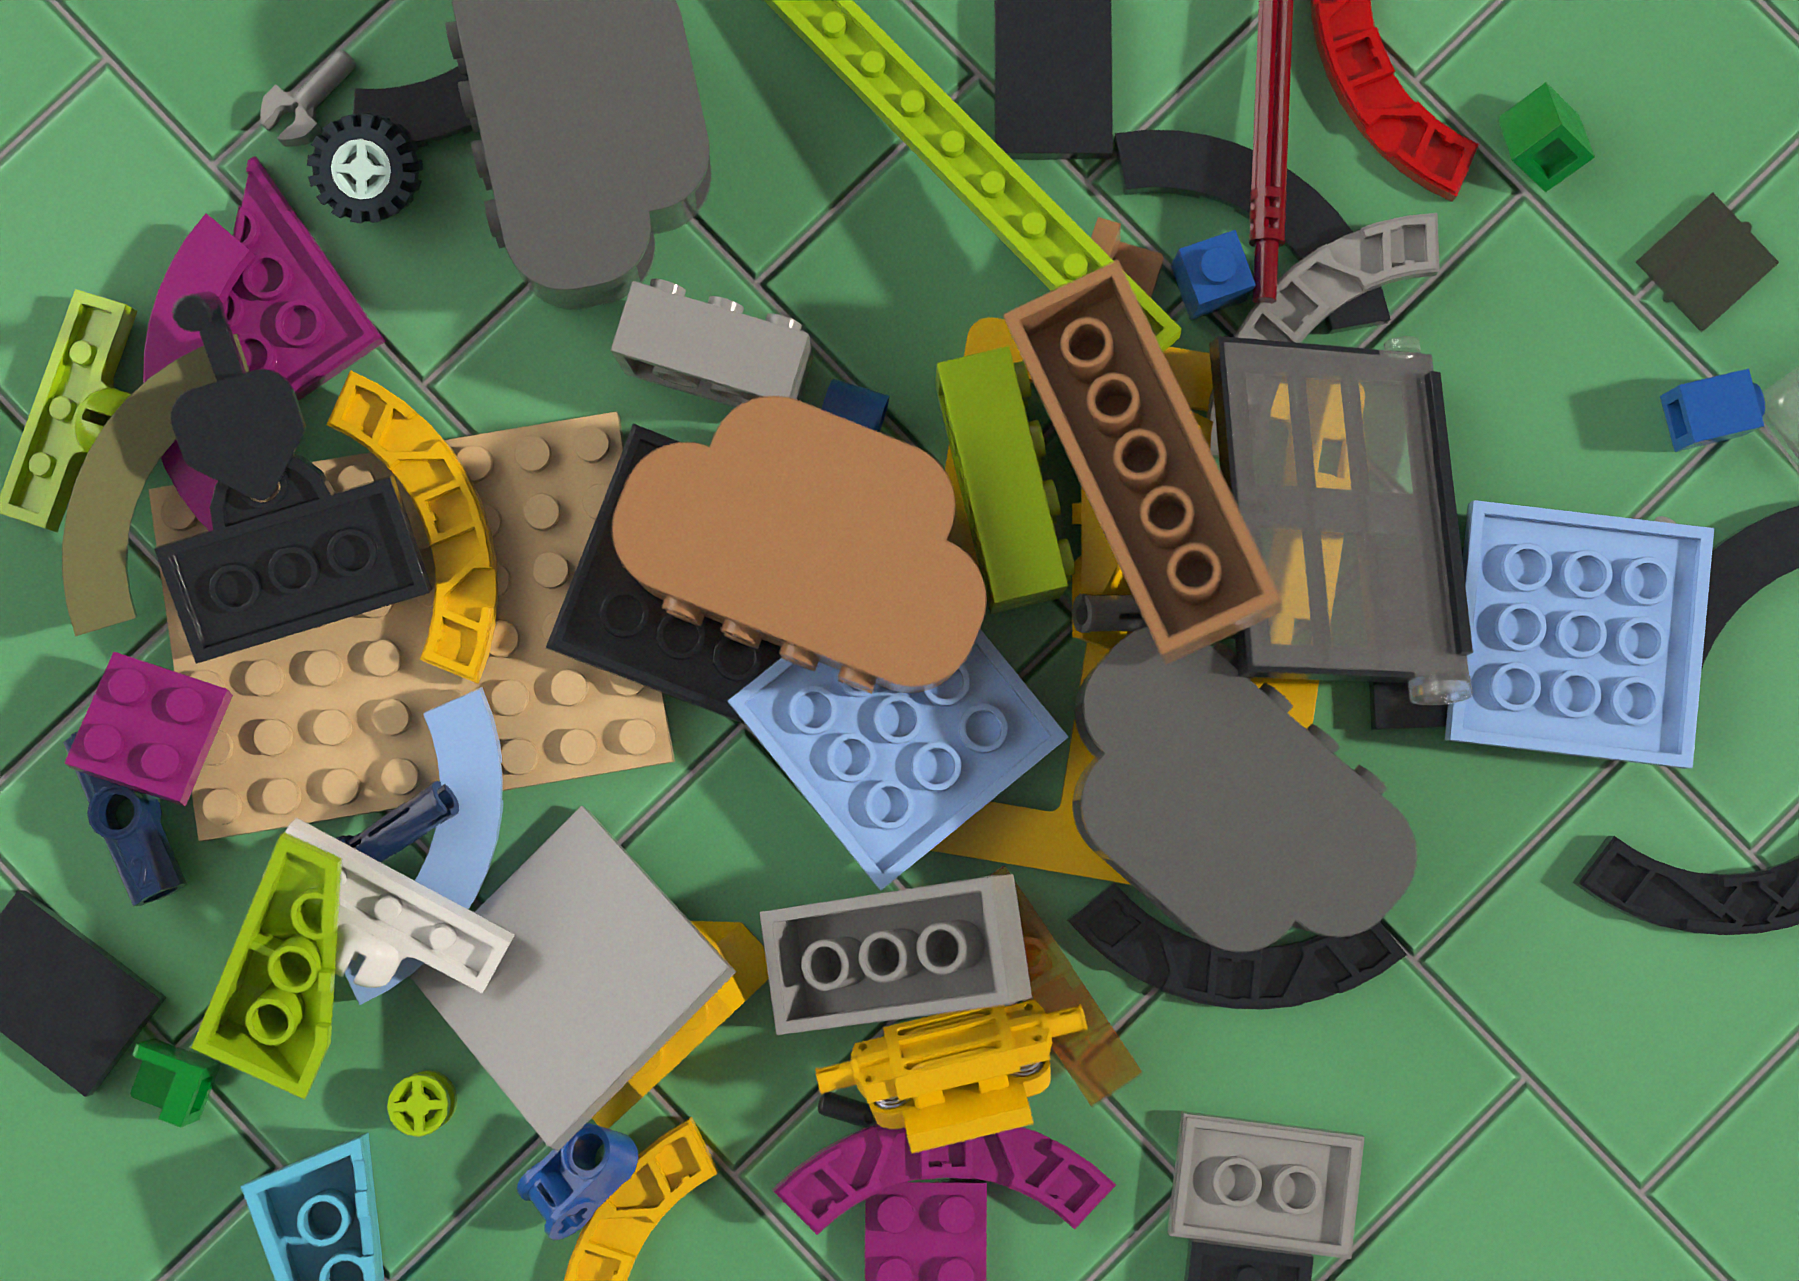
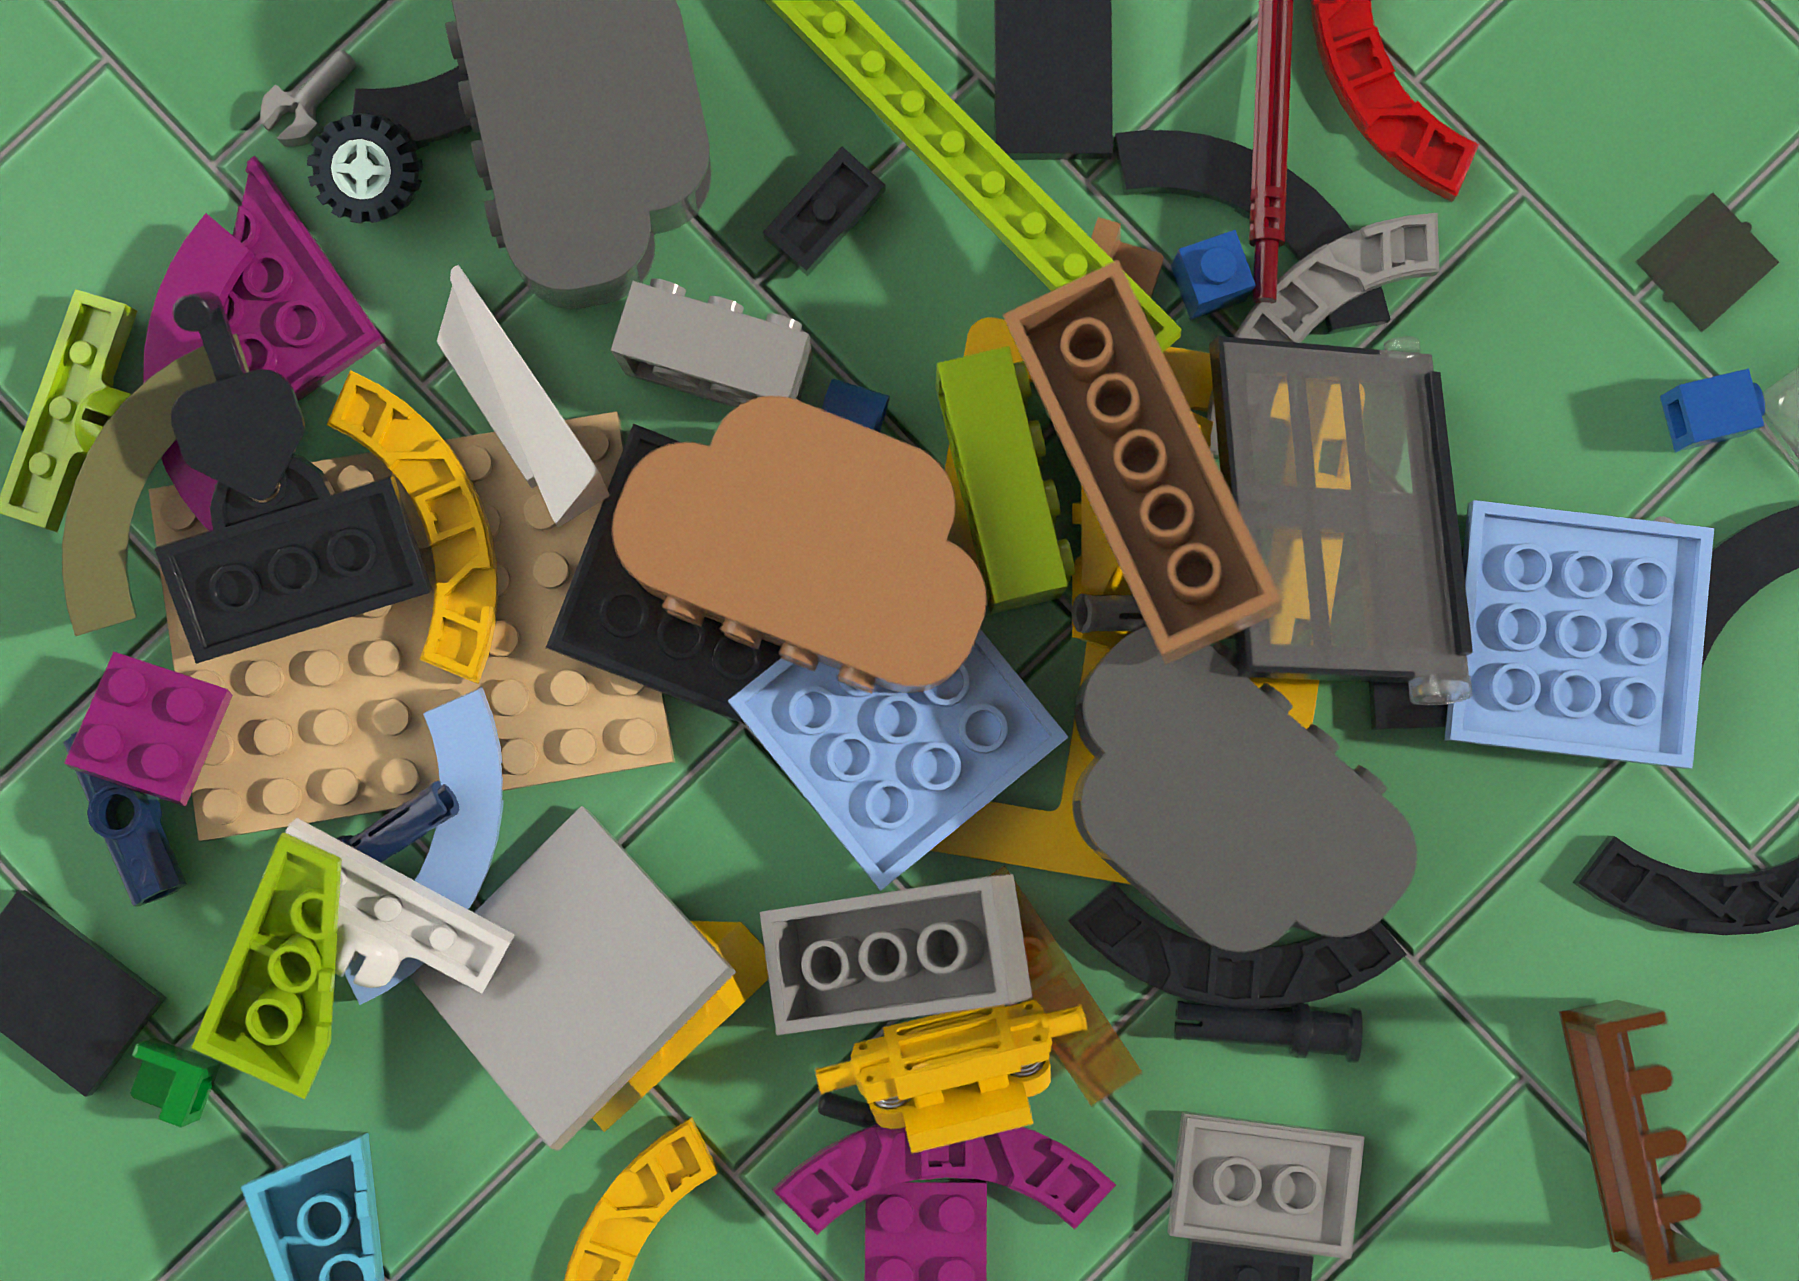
lime wheel [387,1070,458,1137] -> none
blue piece [517,1123,638,1240] -> none
green panel [1498,82,1595,193] -> none
none -> white wedge [437,265,610,528]
none -> black plate [763,146,886,276]
none -> black pin [1174,1001,1363,1063]
none -> reddish brown window [1559,1000,1722,1281]

